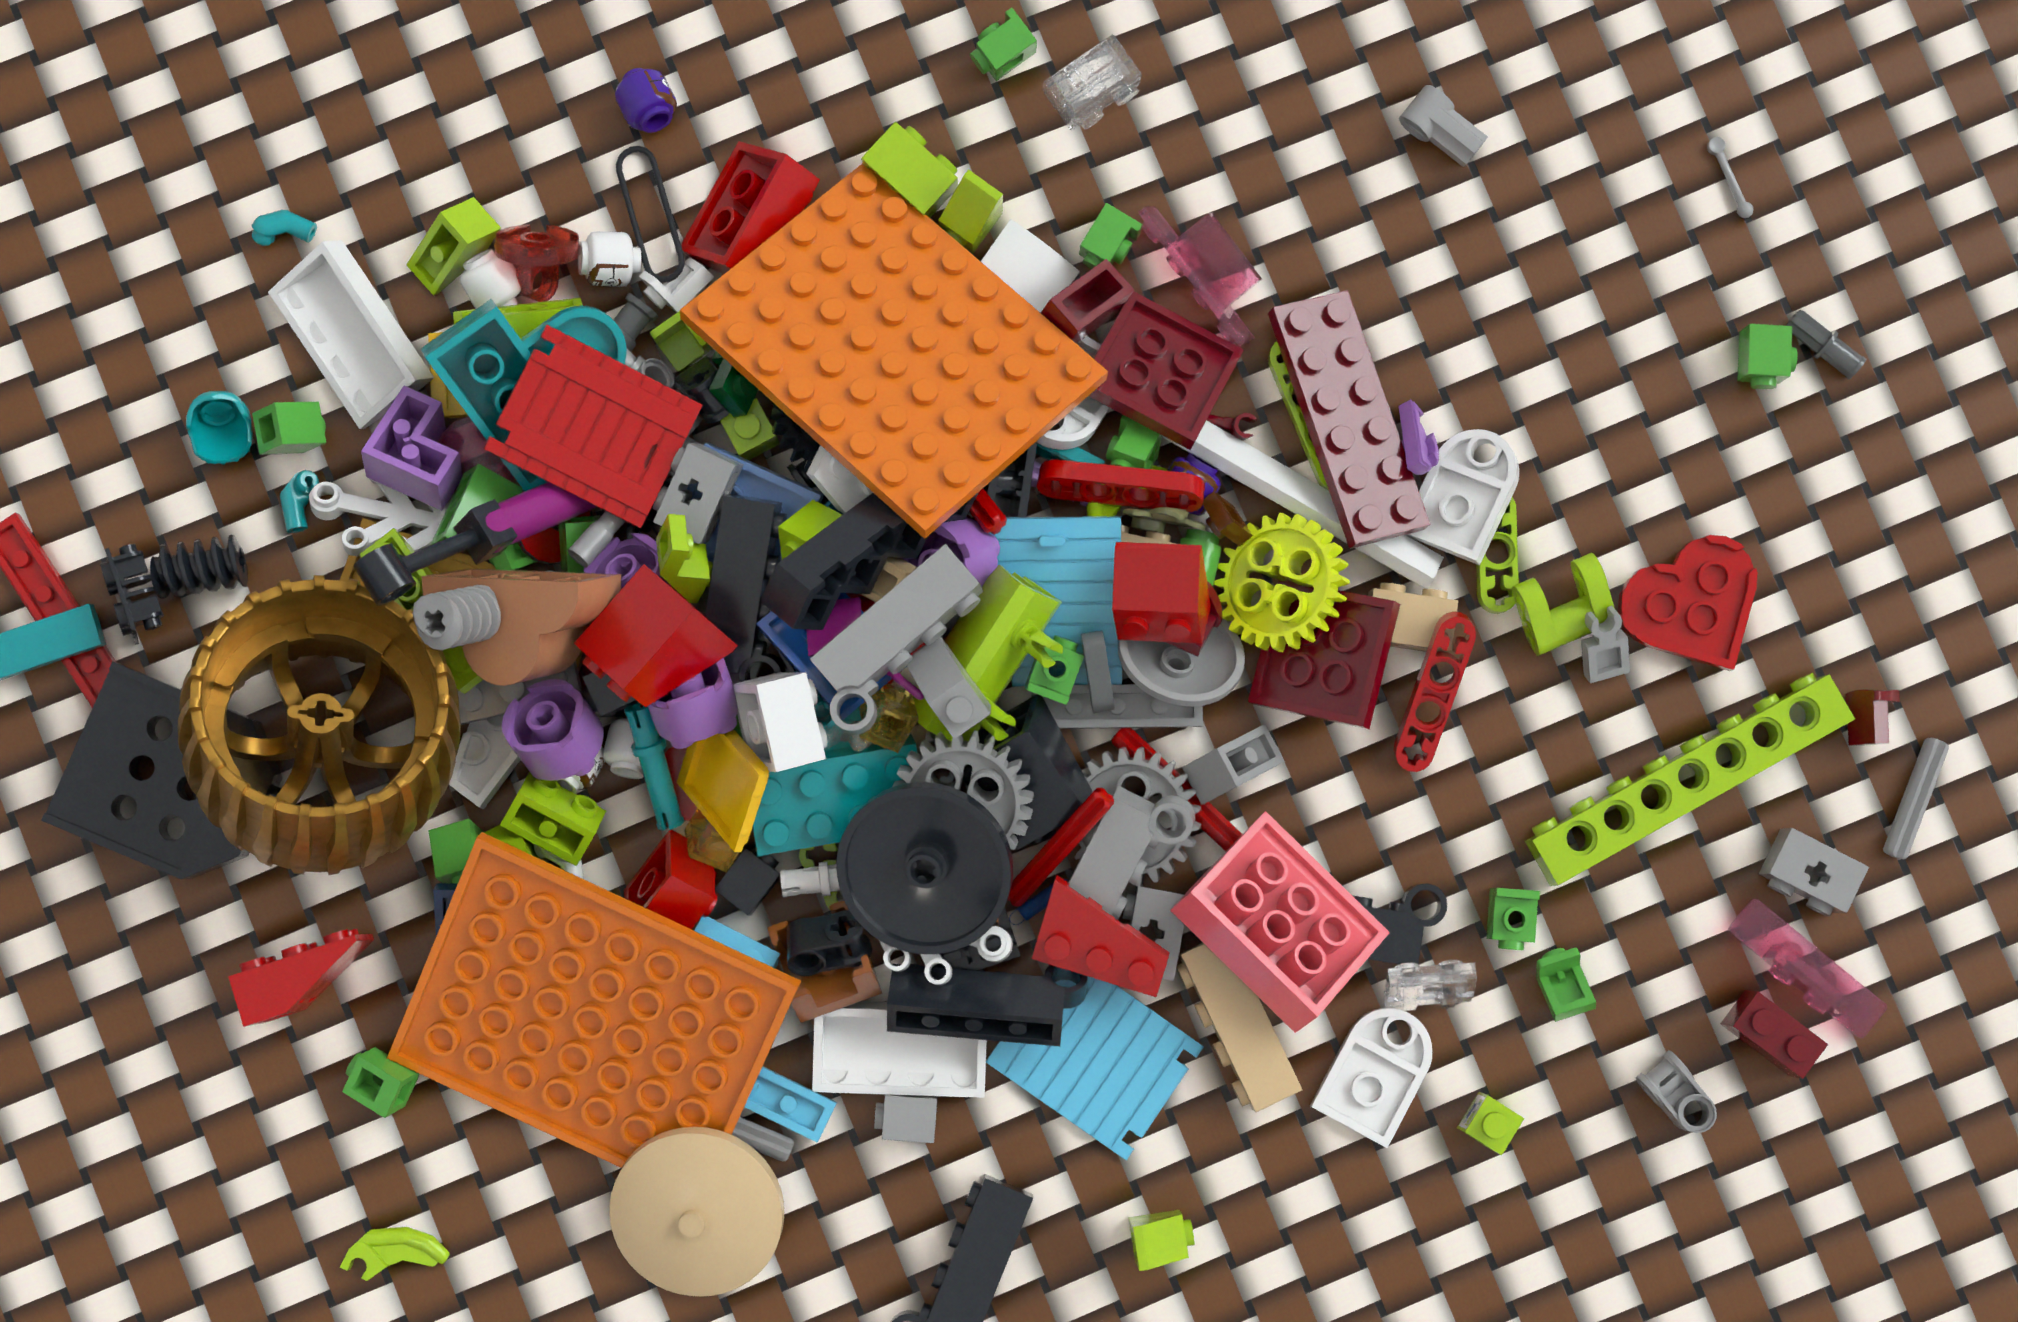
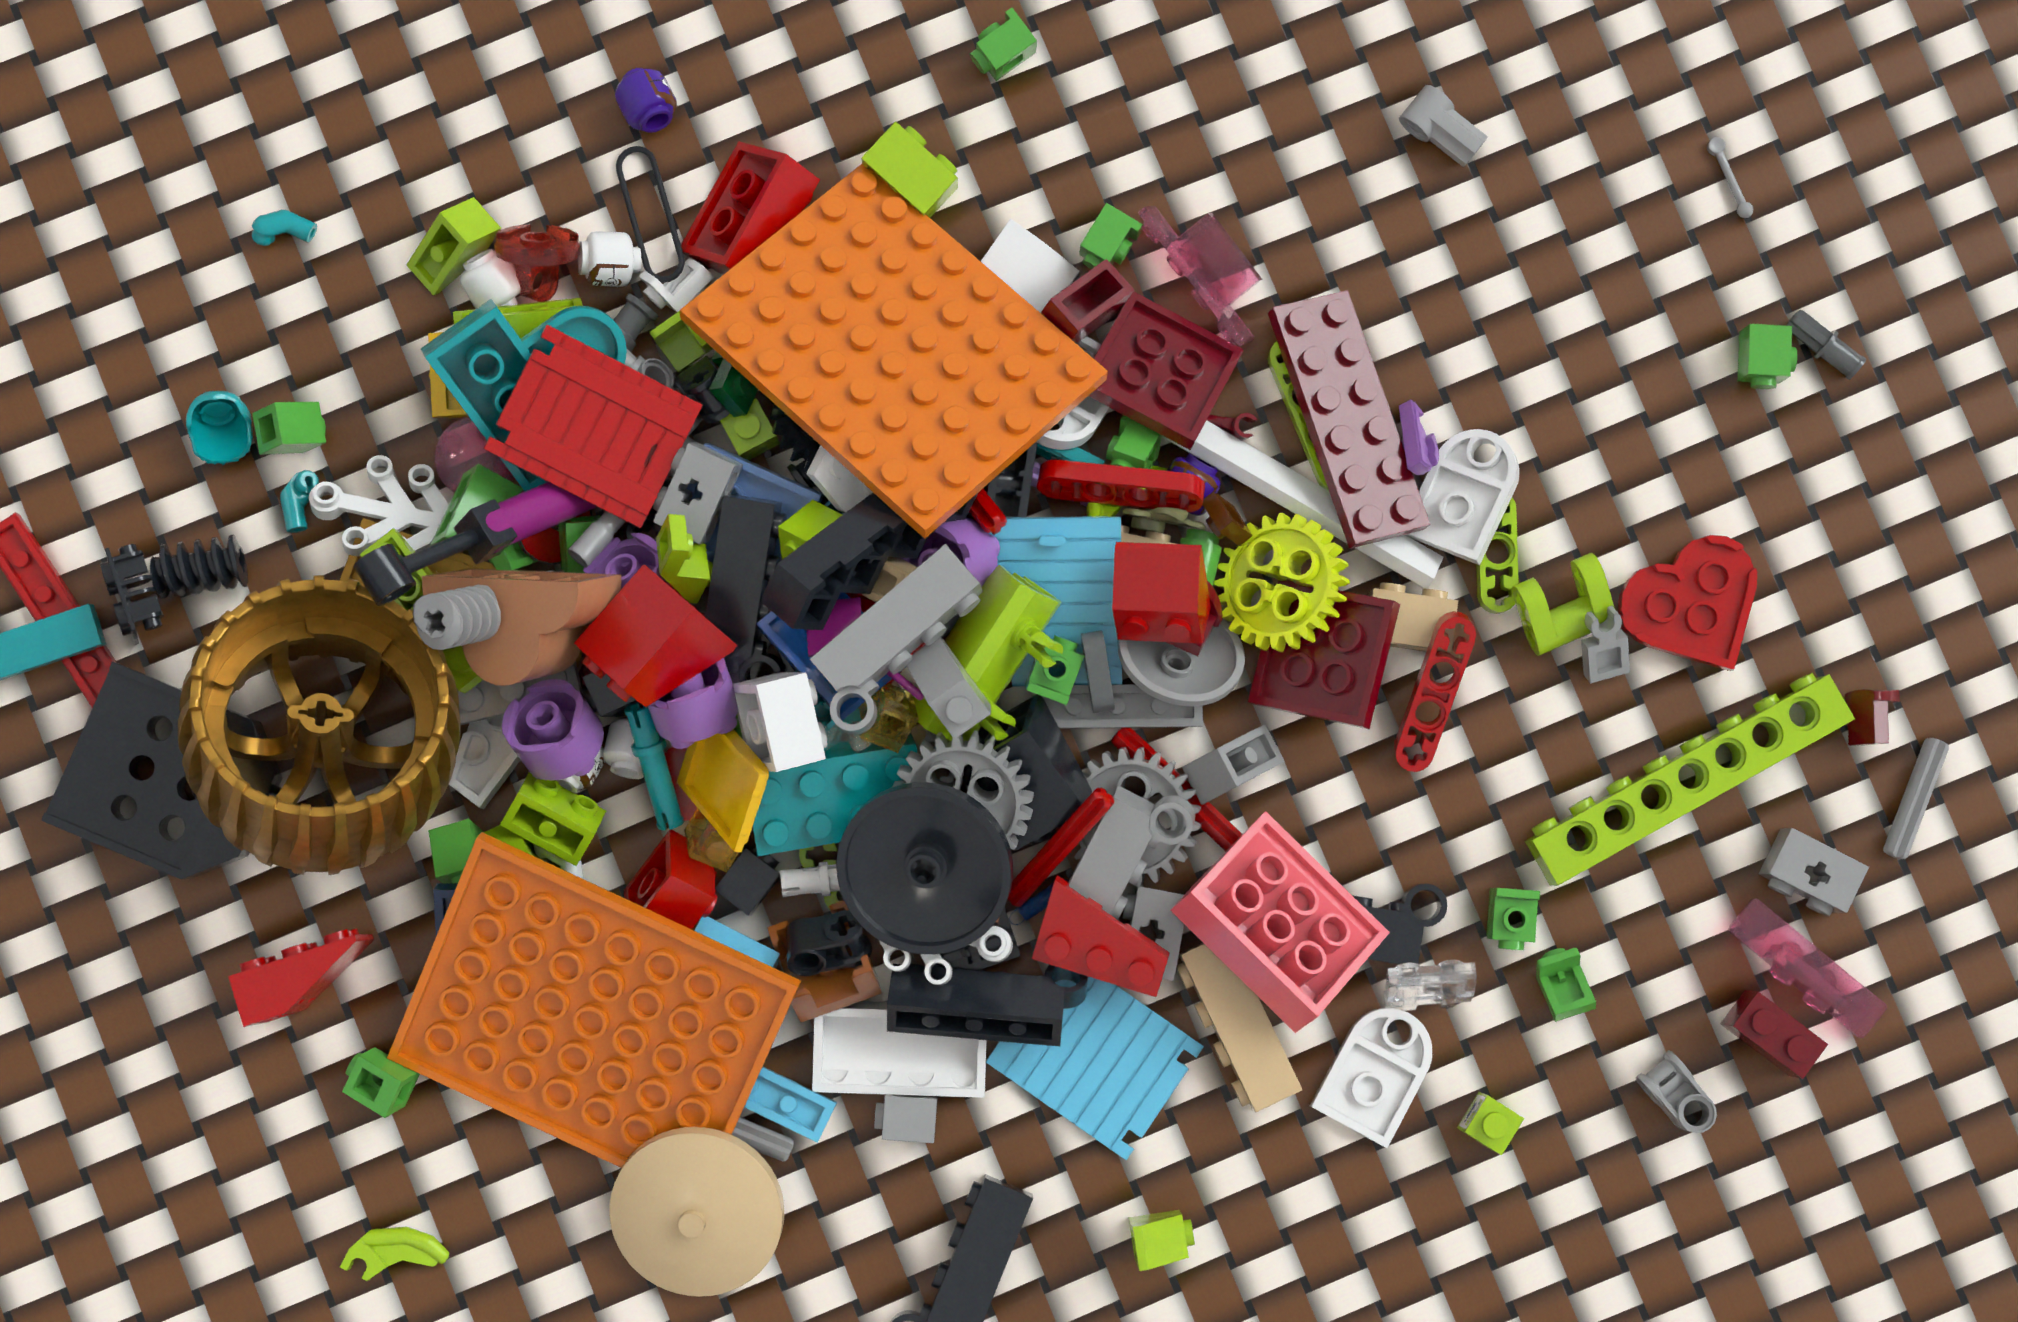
white slope [268,240,434,429] -> none
medium lavender brick [361,386,463,511] -> none
lime slope [939,169,1003,254] -> none
clear brick [1043,34,1142,131] -> none

